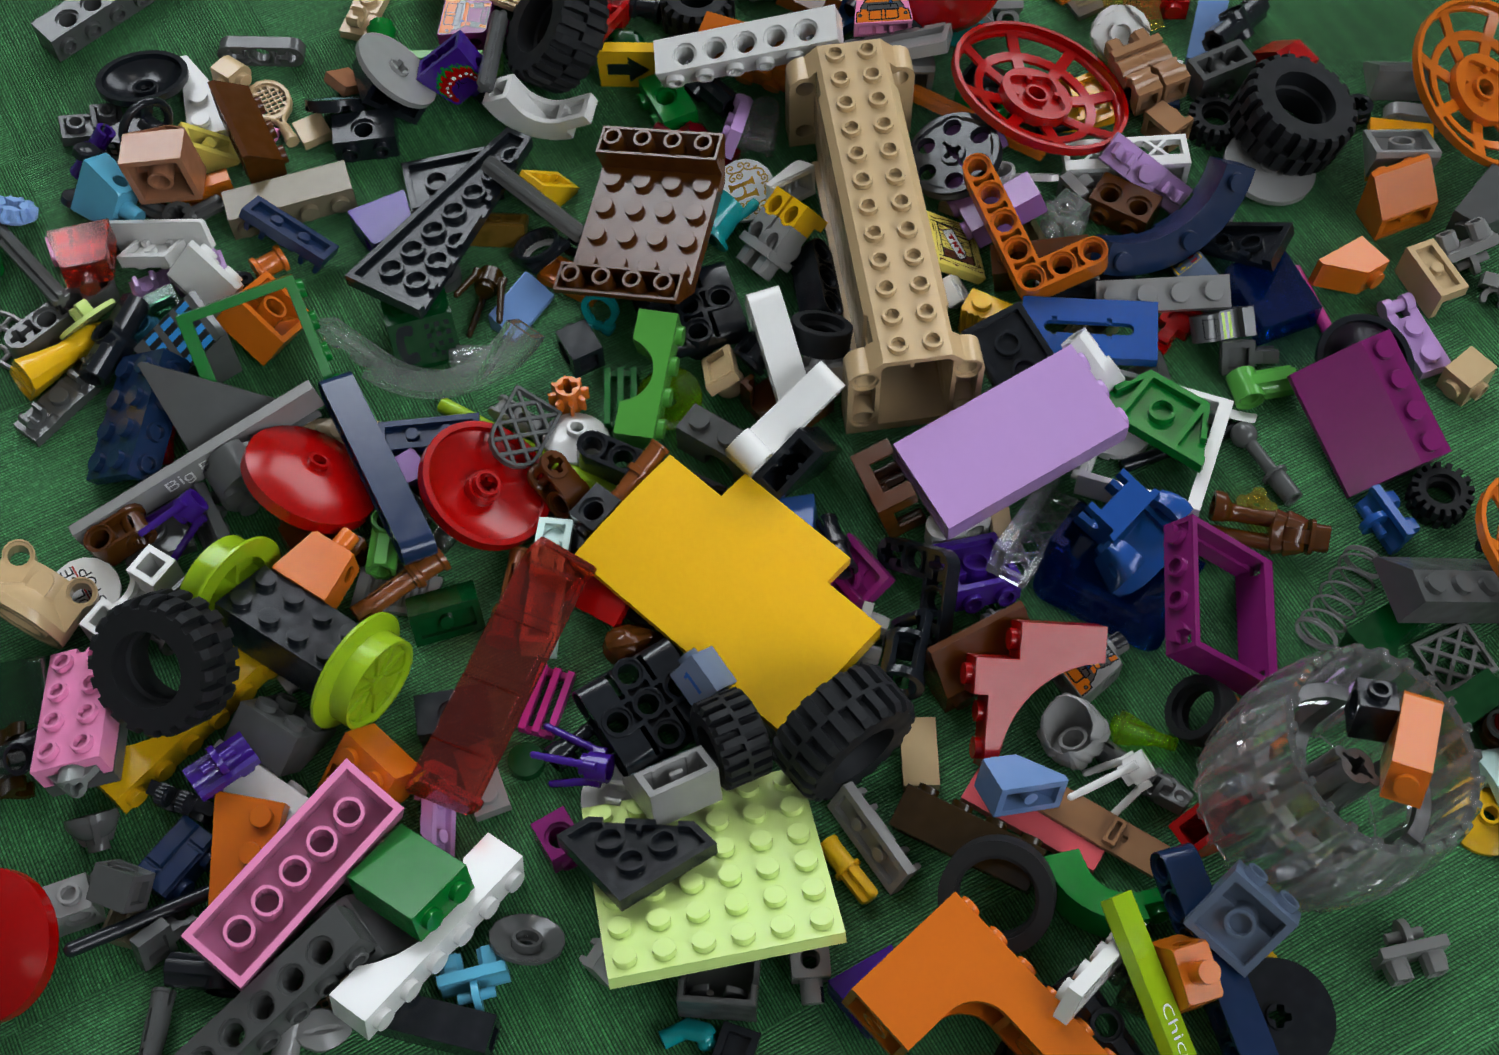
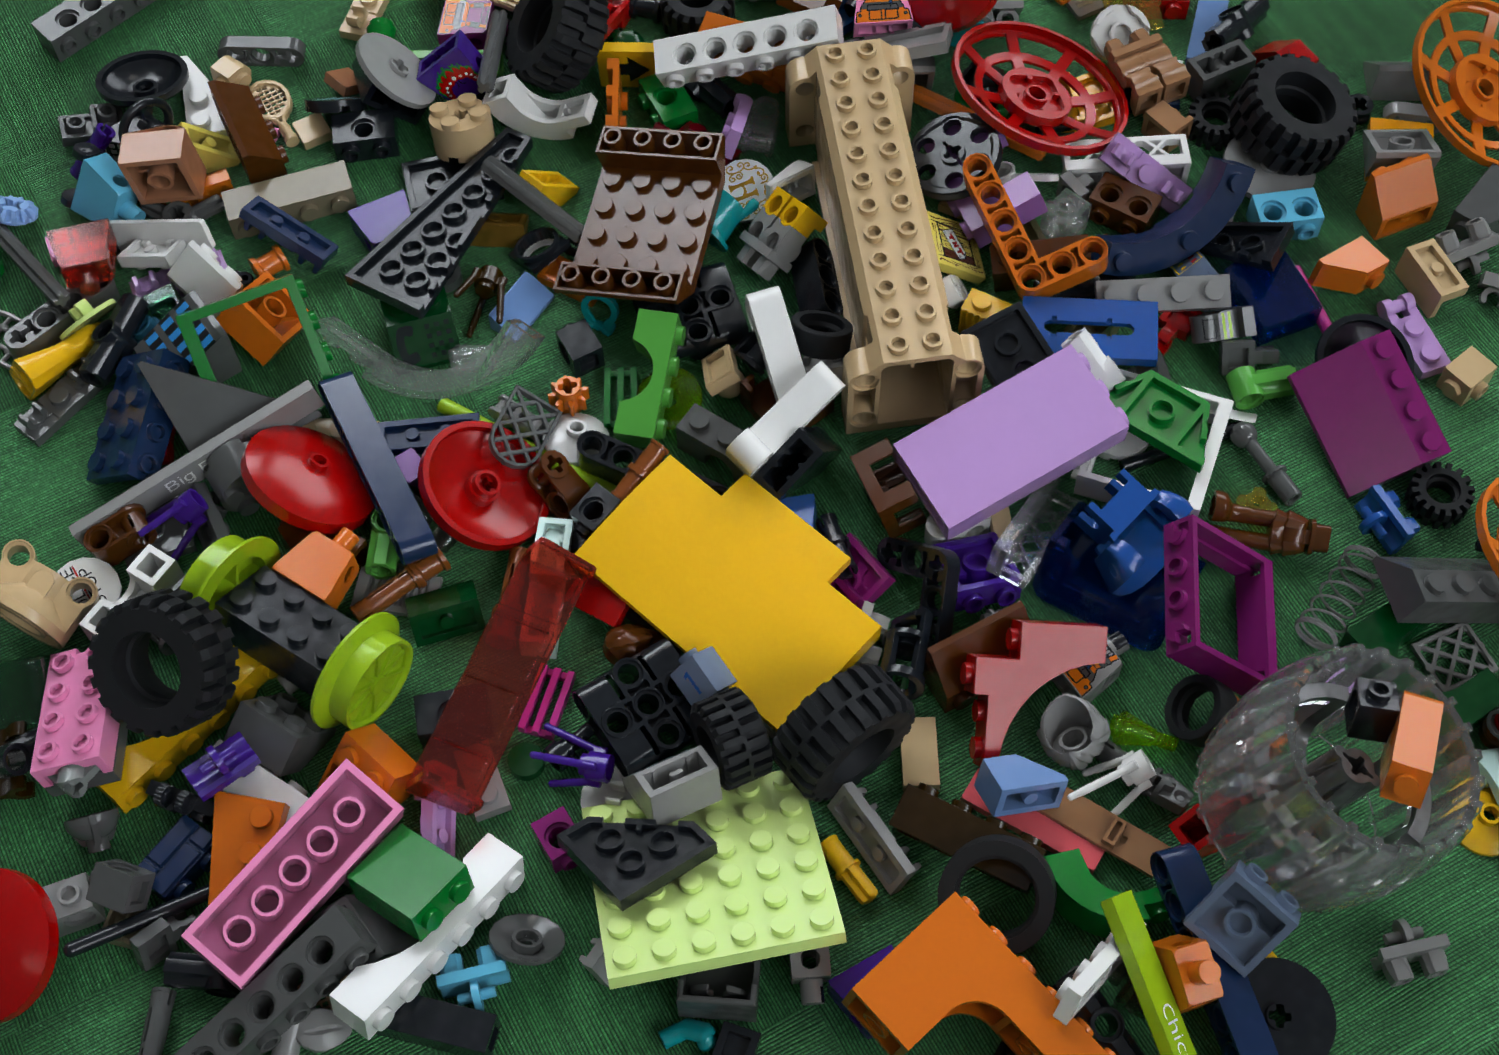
none -> tan brick [428,93,496,163]
none -> orange wing [605,58,629,127]
none -> medium azure brick [1246,187,1325,240]

